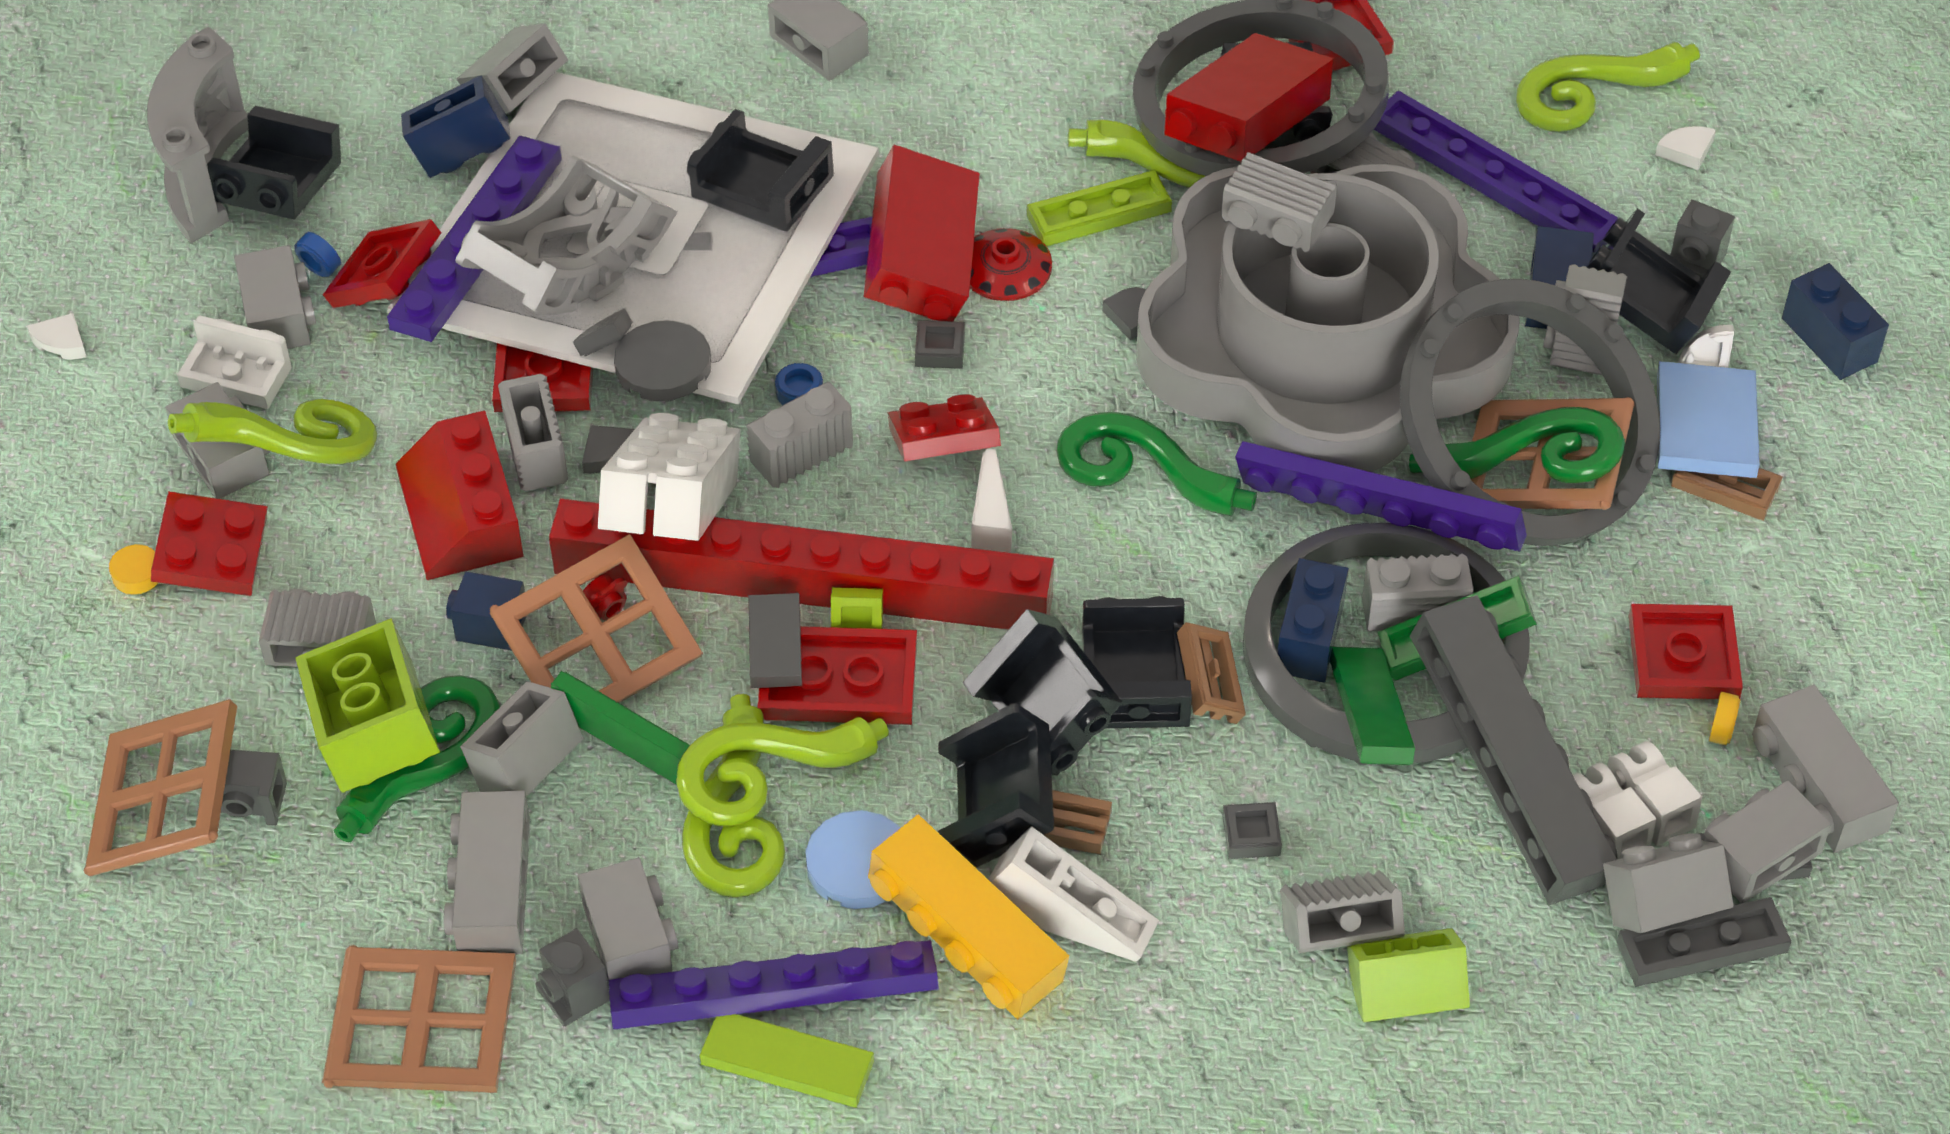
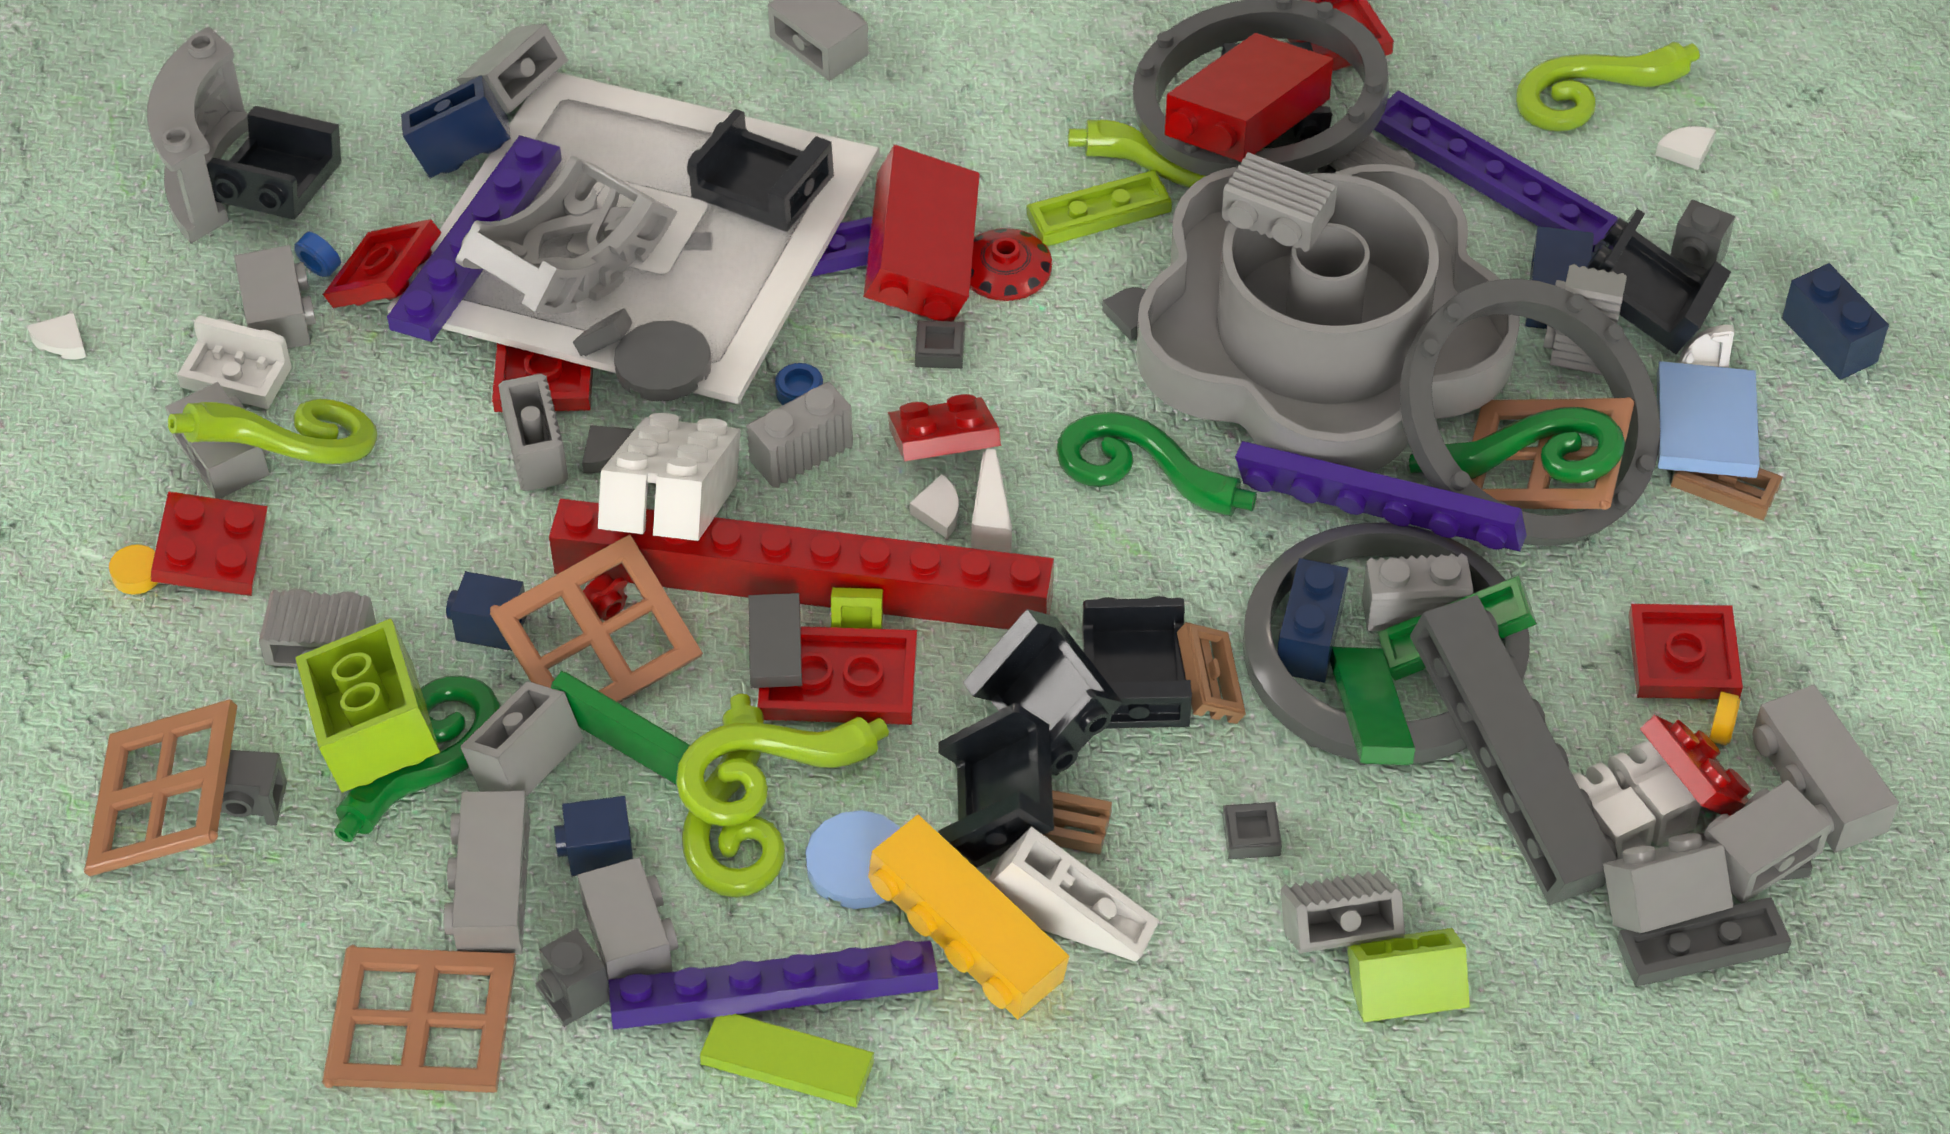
red slope [395,410,524,580] -> none
none -> dark blue brick [554,796,633,877]
none -> white tile [910,474,959,538]
none -> red plate [1640,715,1751,816]

